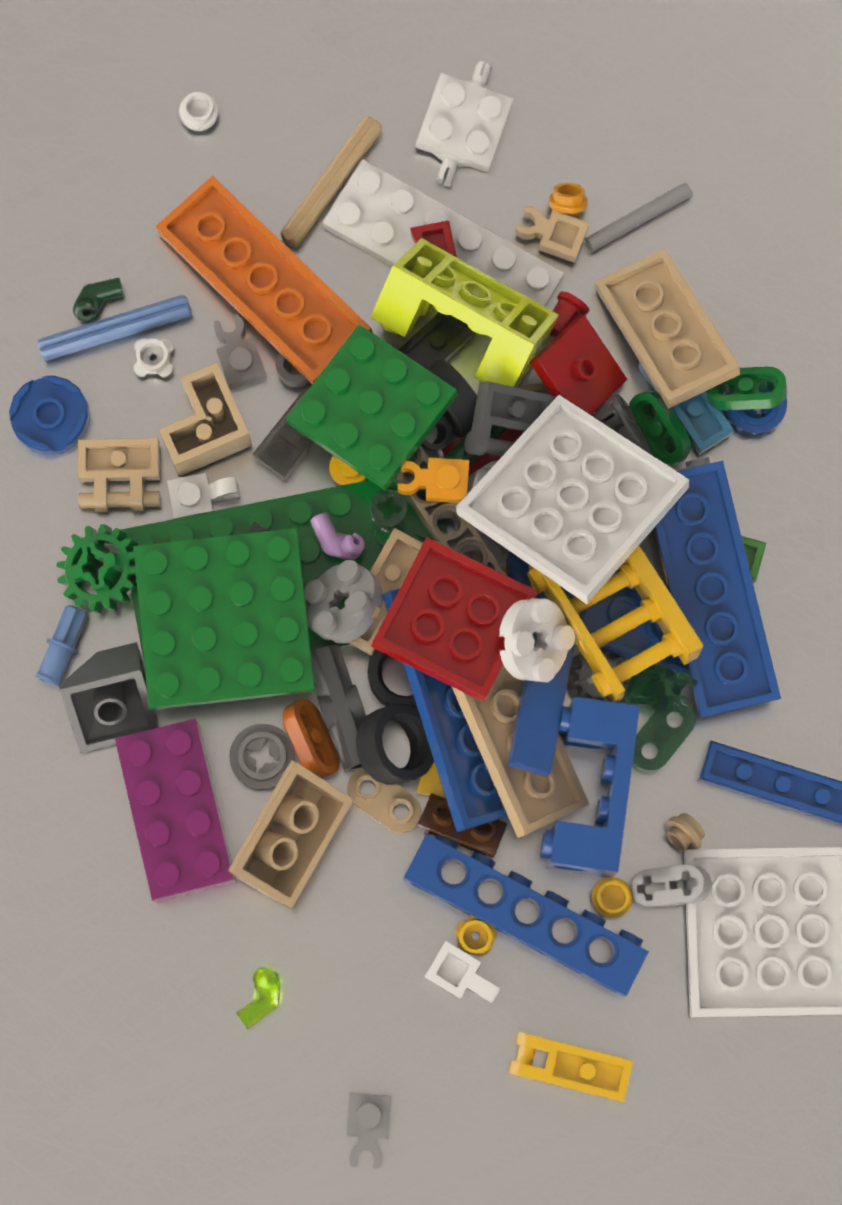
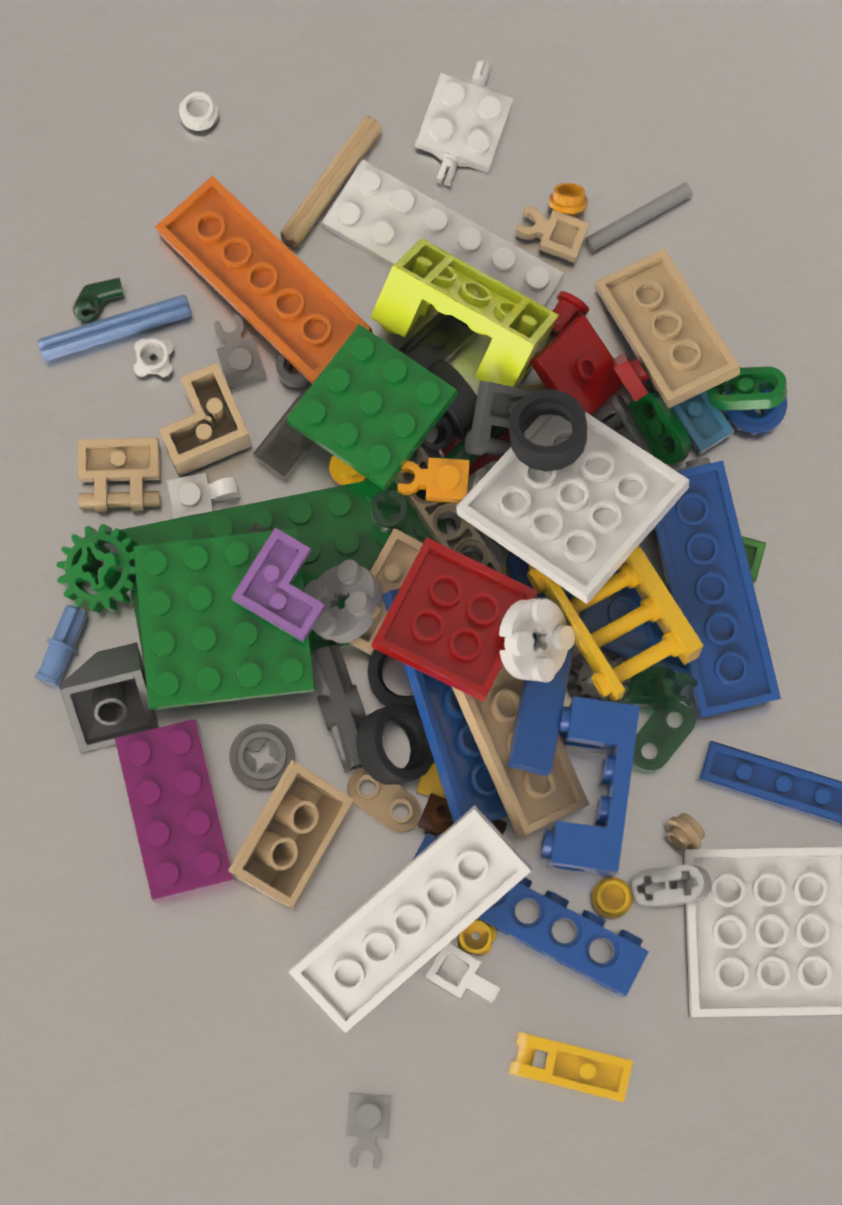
blue tile [9,375,90,455] -> none
clear neon green arm [236,967,281,1029] -> none
orange plate [283,698,340,779] -> none
lavender arm [310,512,365,560] -> none
red tile [410,220,457,257] -> none
none -> medium lavender plate [231,528,325,643]
none -> white plate [289,806,532,1033]
none -> black tyre [509,389,587,471]
none -> red plate [611,352,649,401]

